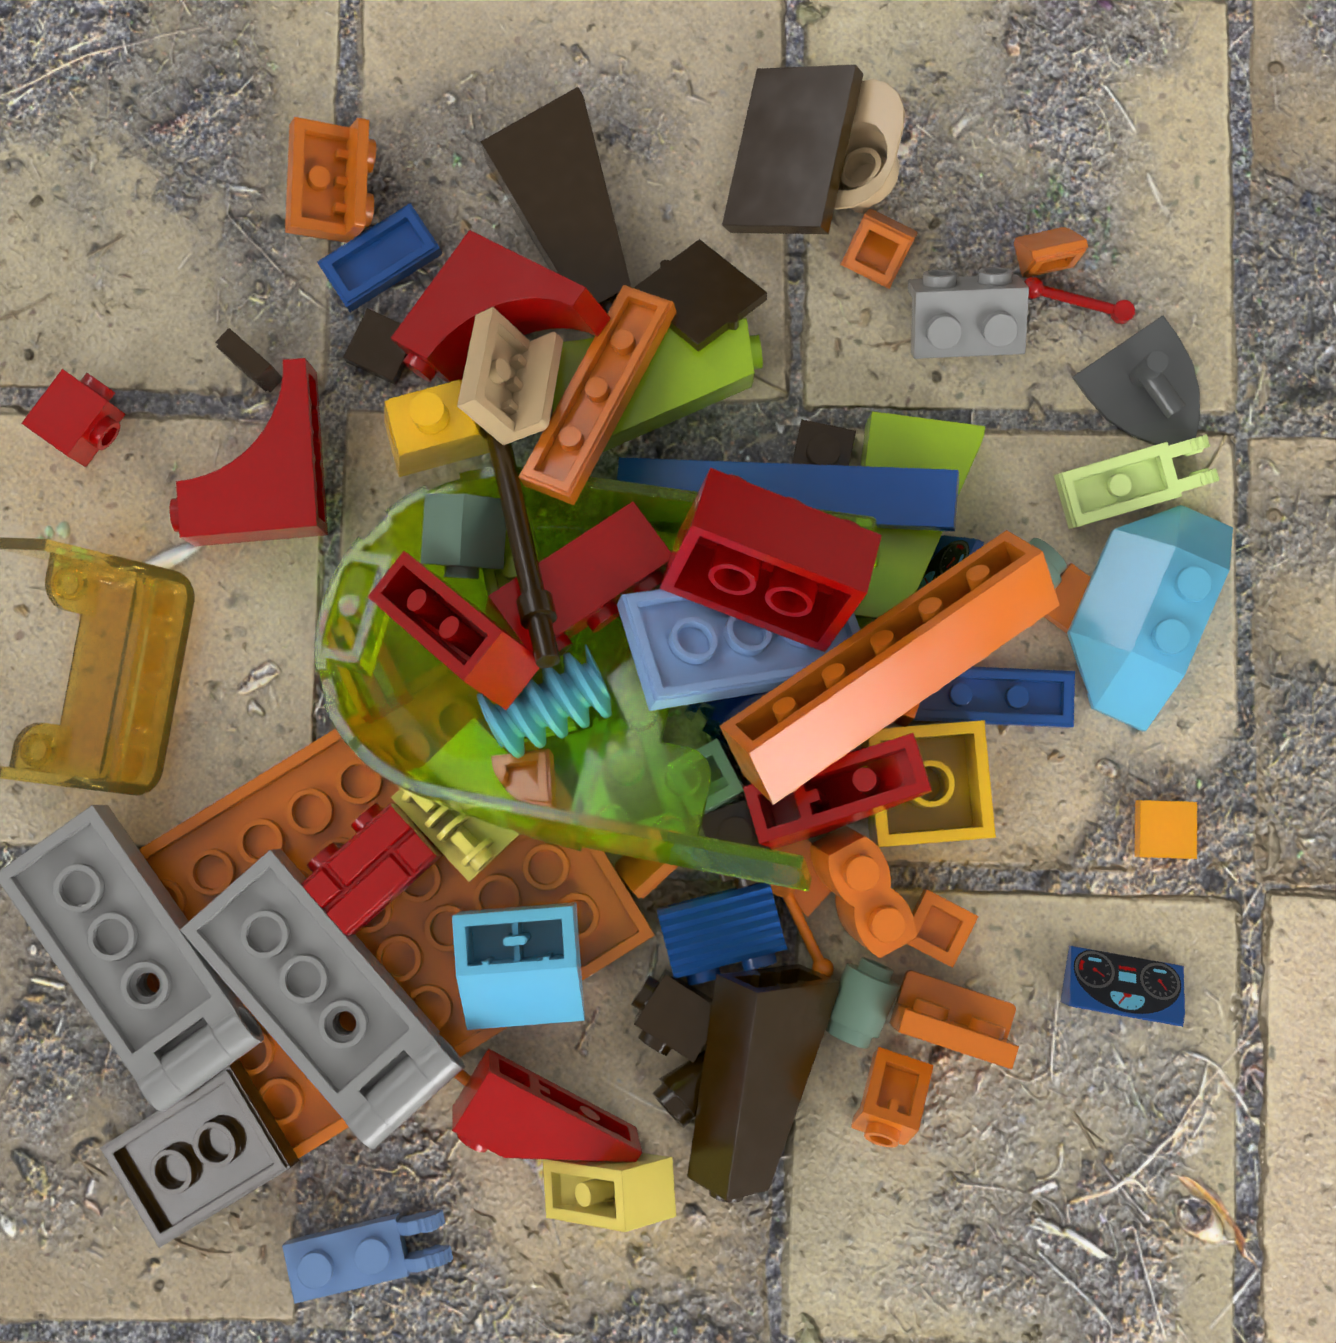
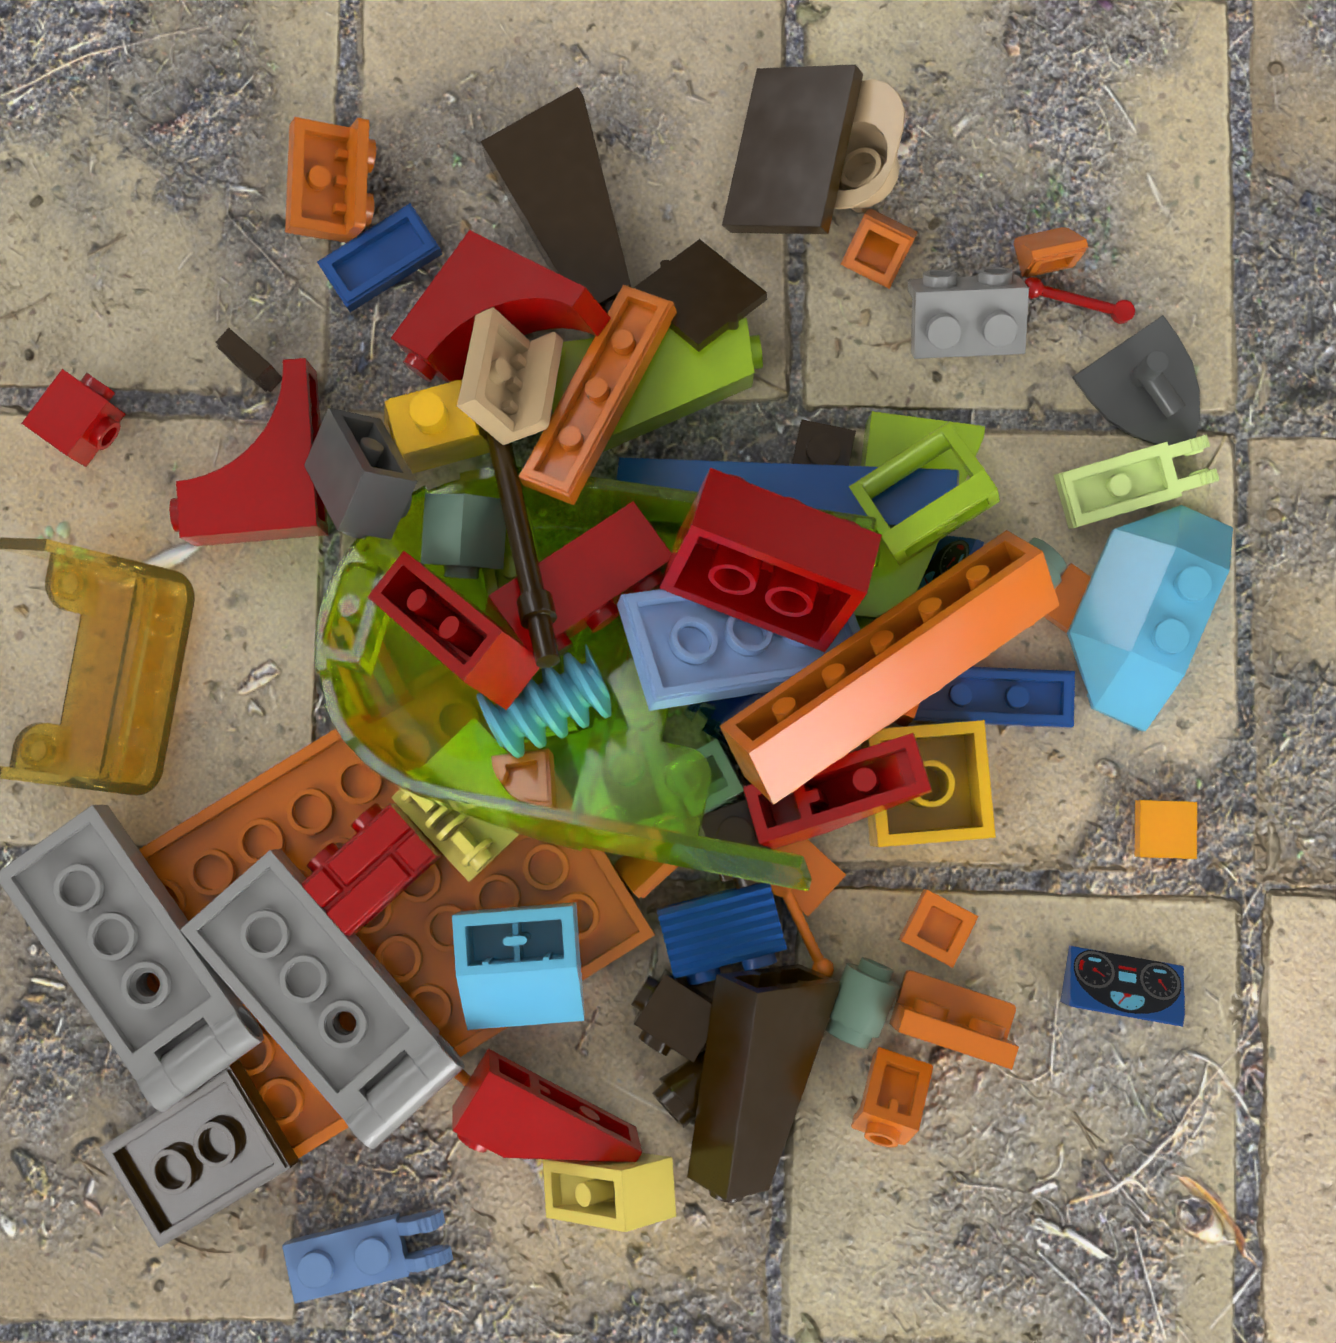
dark brown tile [343,308,407,385] -> none
orange brick [810,826,916,958] -> none
none -> dark grey brick [304,407,418,540]
none -> lime tile [848,422,1000,566]

